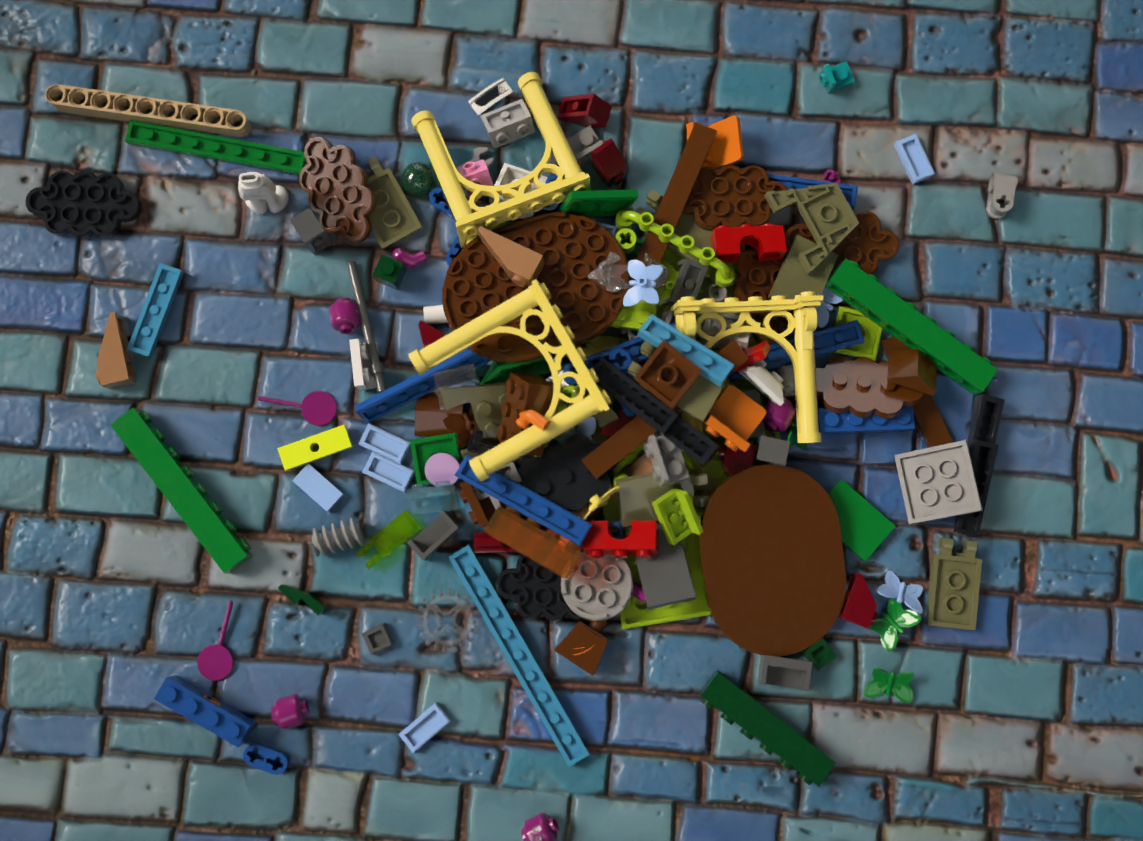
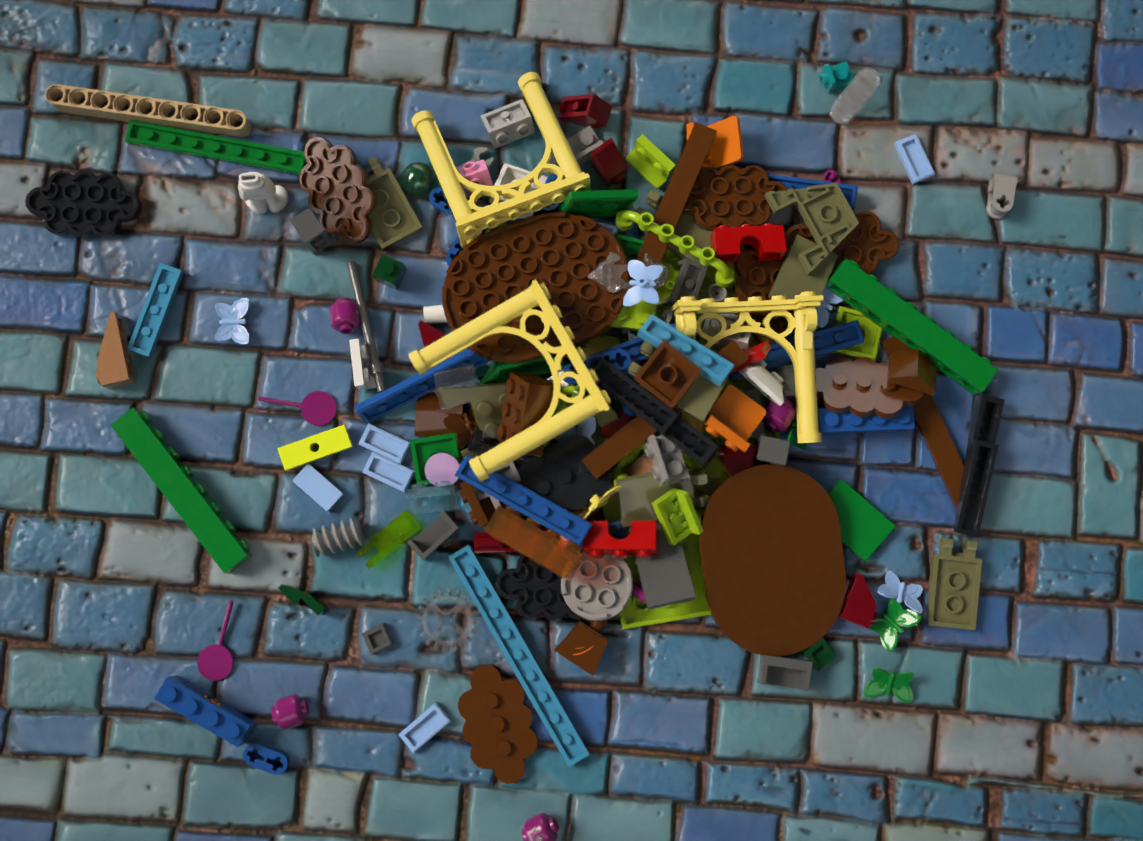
magenta arm [392,248,428,269] -> none
sticker [469,78,513,115] -> none
medium nougat slope [478,226,545,287] -> none
orange arm [516,410,550,431] -> none
lime bush [615,228,636,254] -> none
dark green brick [699,671,836,787] -> none
light grey plate [894,440,983,525] -> none
none -> light blue piece [215,298,250,344]
none -> reddish brown plate [458,664,538,784]
none -> lime bracket [625,134,676,189]
none -> clear gear [829,66,883,126]

